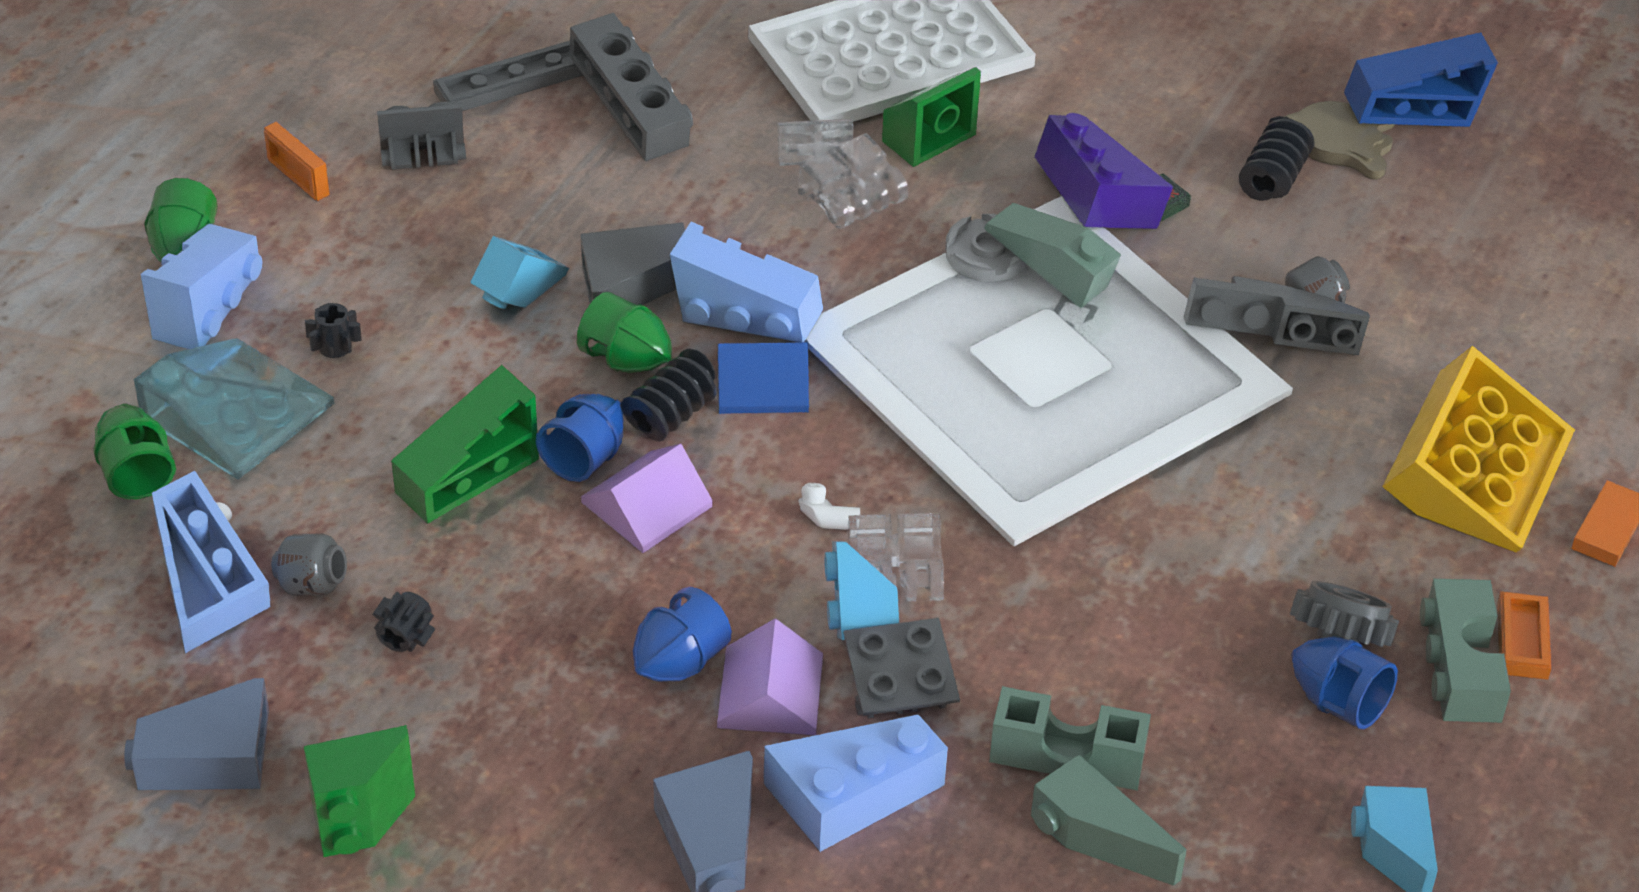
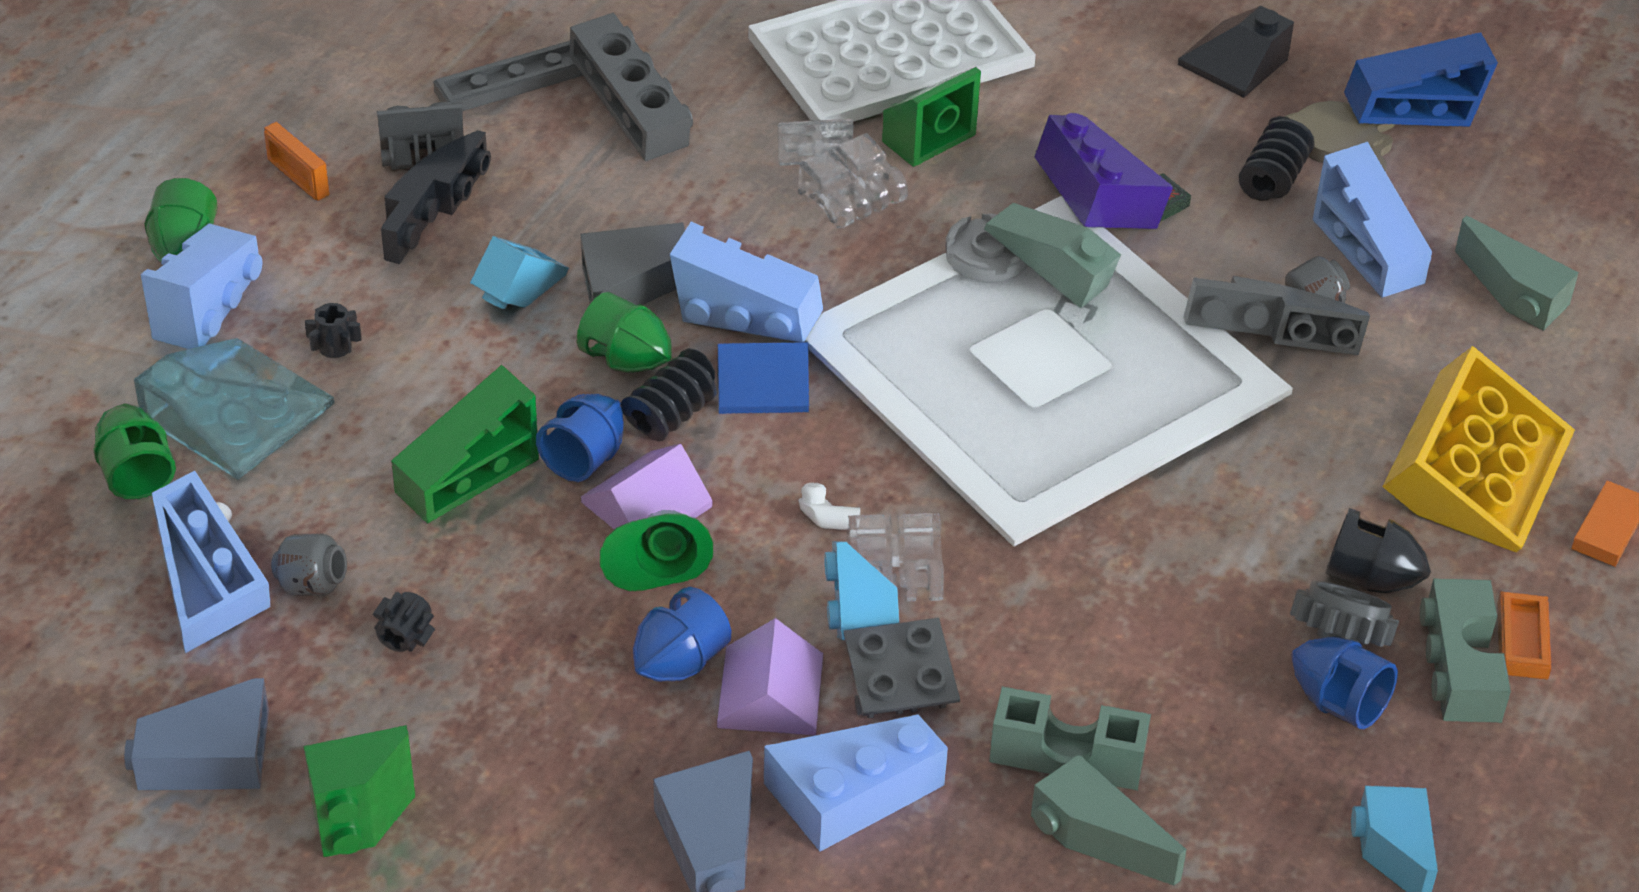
none -> black slope [381,130,491,264]
none -> green piece [599,510,714,591]
none -> black slope [1178,6,1294,98]
none -> light blue wedge [1313,142,1432,298]
none -> black helmet [1325,508,1431,593]
none -> sand green slope [1455,215,1579,331]

